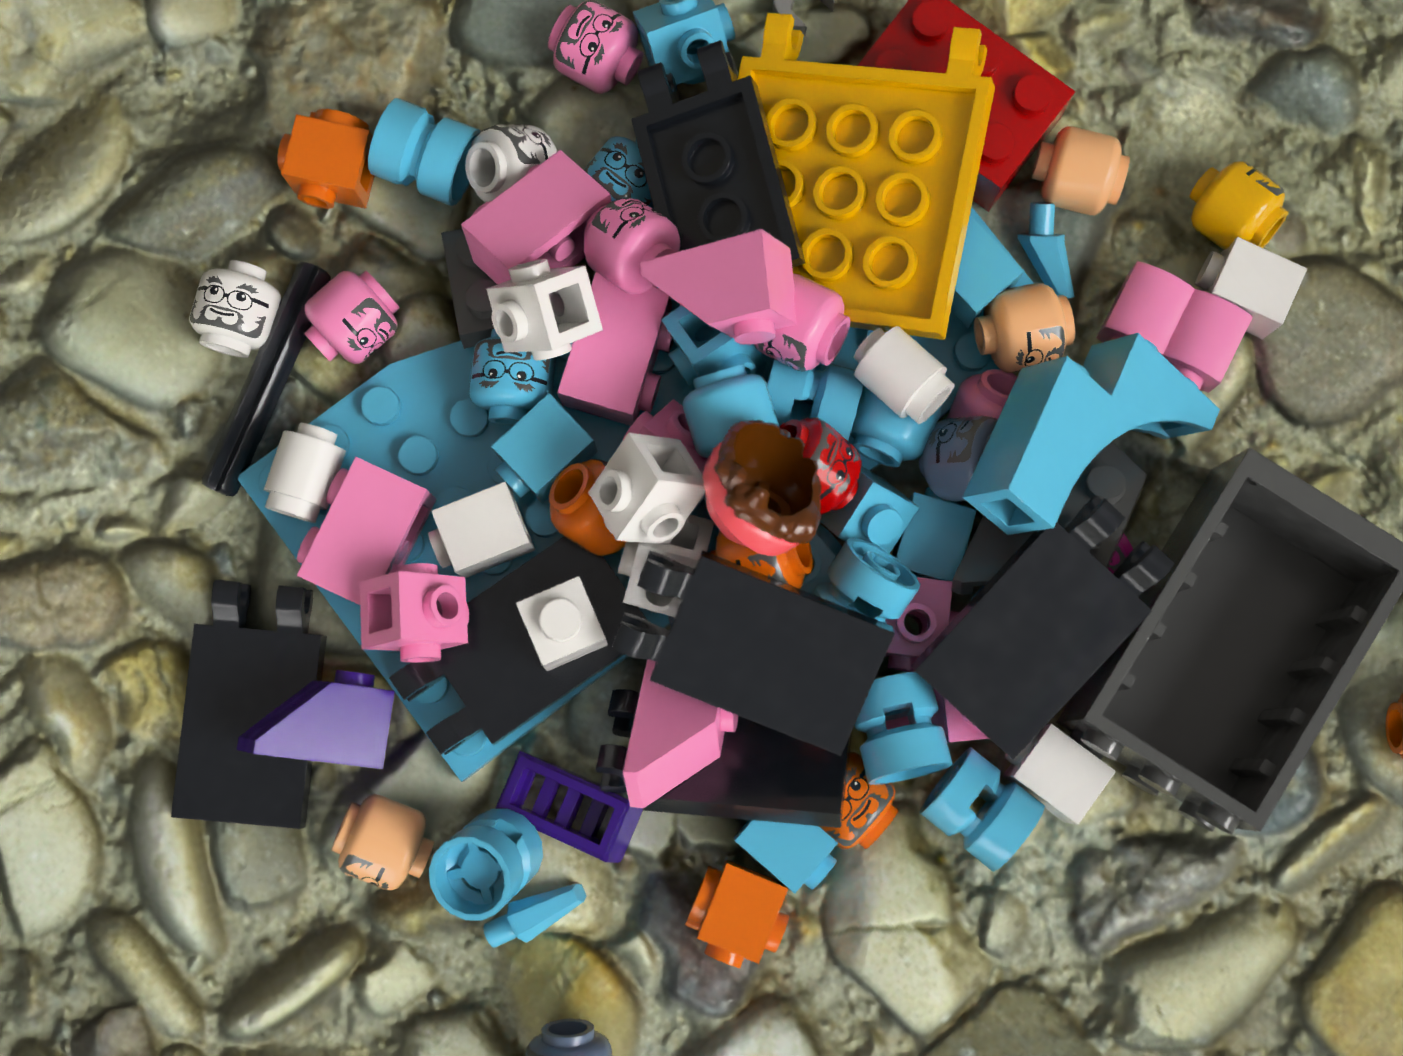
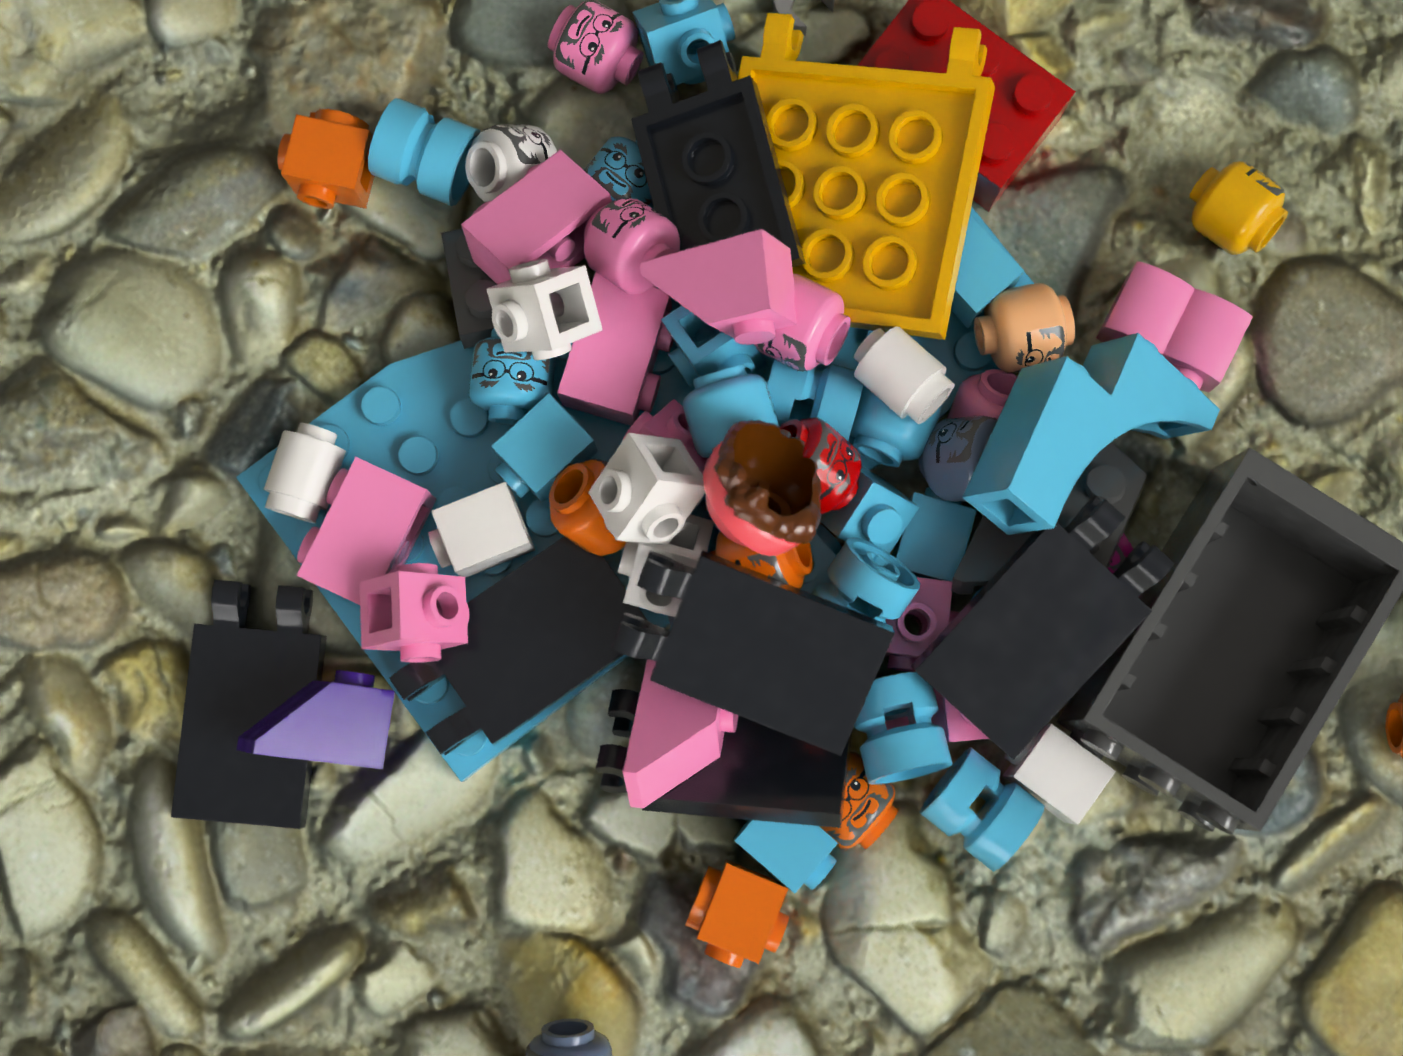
white head [189,260,281,358] -> none
black axle [202,262,331,497] -> none
bright pink head [304,271,400,364] -> none
light nougat head [331,794,434,891] -> none
medium azure wheel [429,809,543,921] -> none
medium azure bar [483,883,587,948] -> none
dark purple slope [495,751,643,863] -> none
white brick [516,576,608,671] -> none
medium azure bar [1017,202,1075,298] -> none
light nougat head [1031,126,1130,215] -> none
white brick [1195,237,1308,340] -> none

